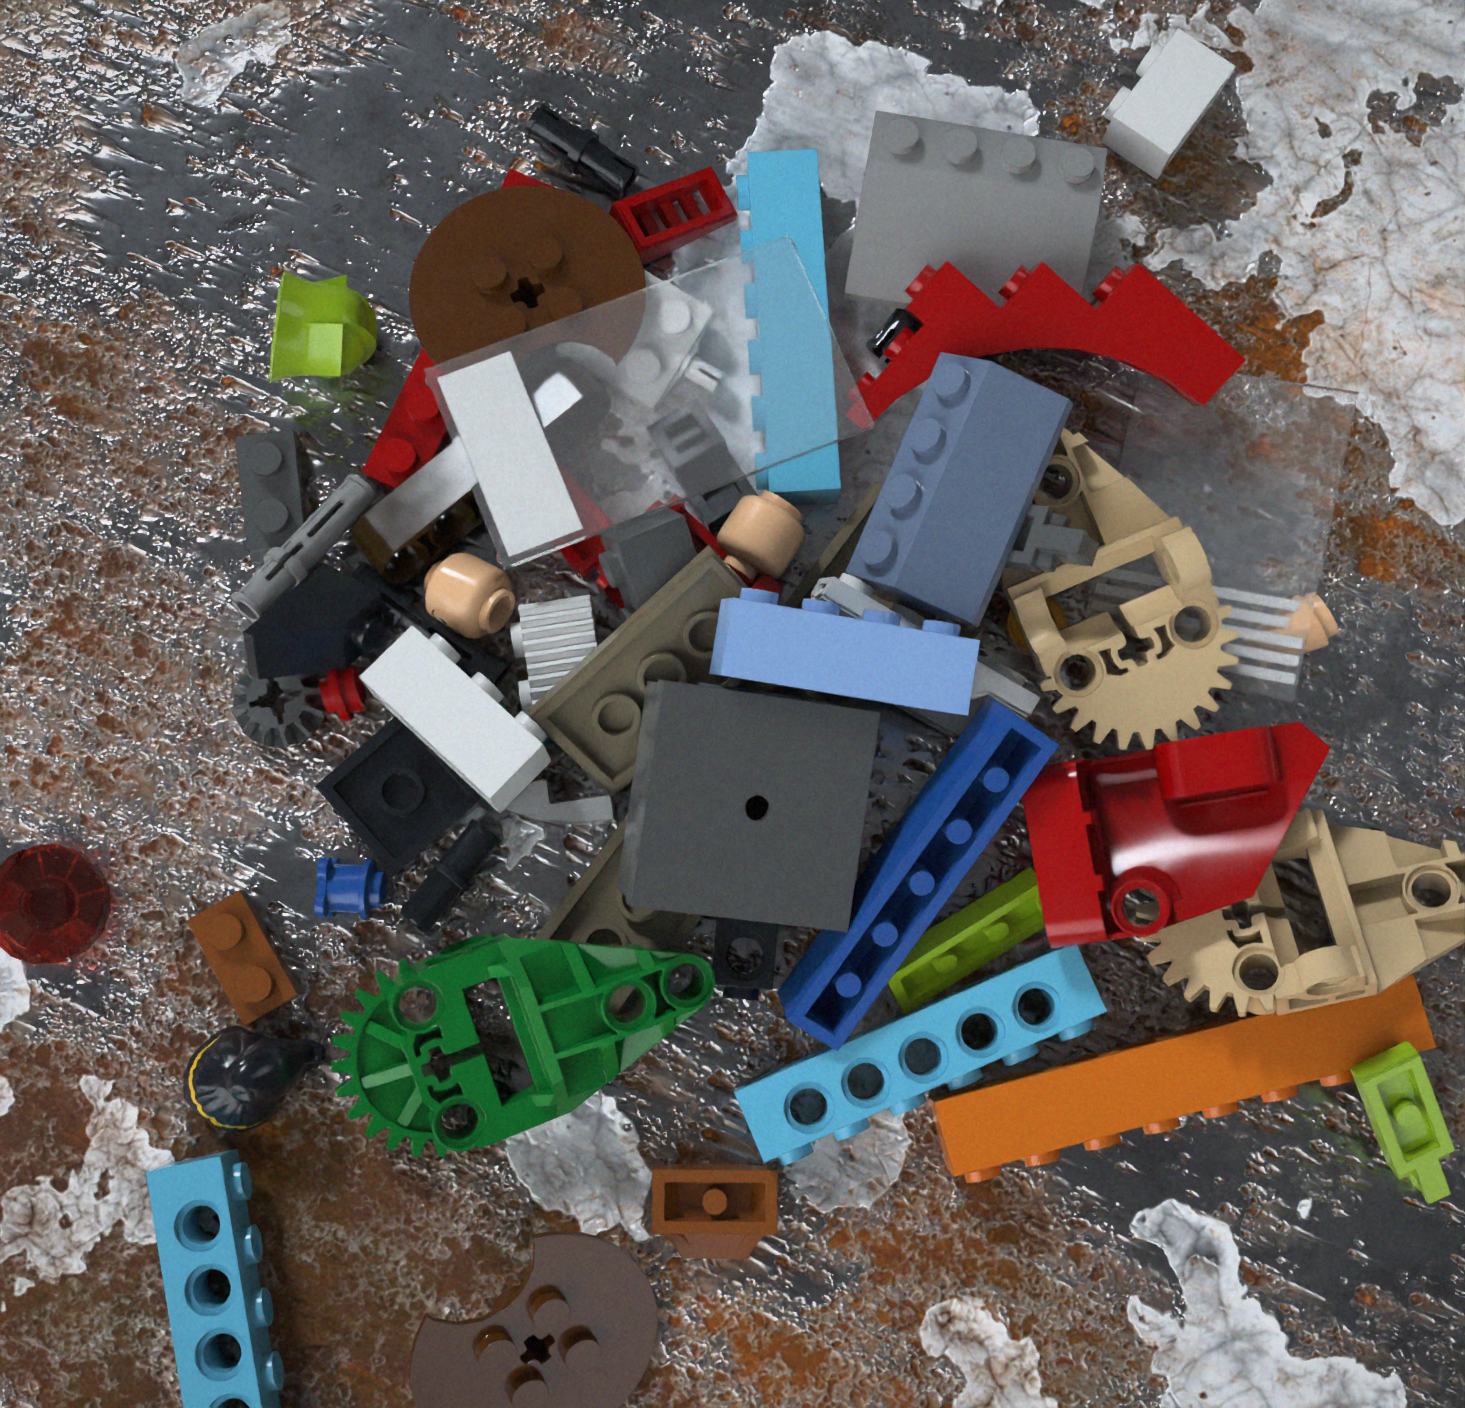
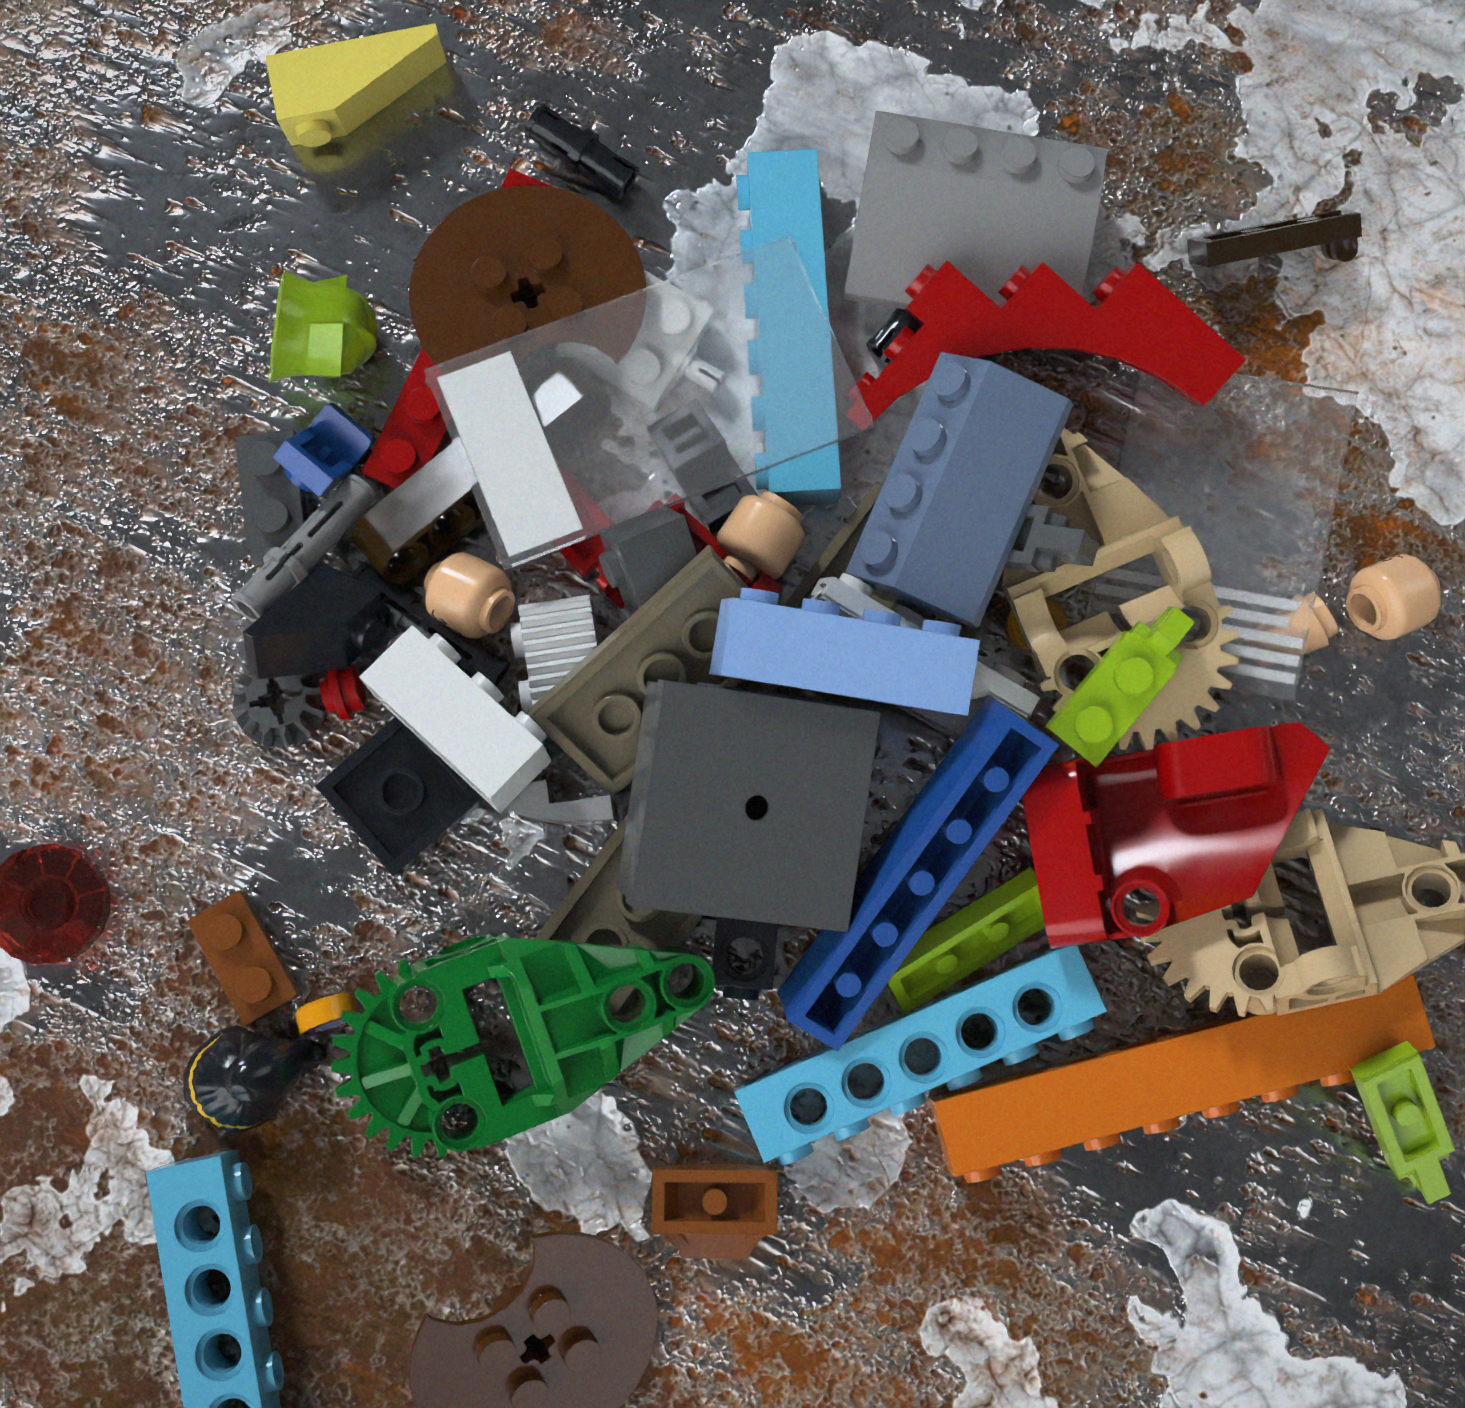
blue brick [314,857,388,920] -> none
black axle [400,818,502,933] -> none
red slope [608,166,738,266] -> none
white brick [1101,28,1236,180] -> none
none -> light yellow slope [265,23,447,147]
none -> blue bracket [272,403,374,497]
none -> light orange tile [294,992,359,1037]
none -> lime hinge [1045,606,1195,768]
none -> dark brown hinge [1187,210,1362,267]
none -> light nougat head [1346,554,1441,640]

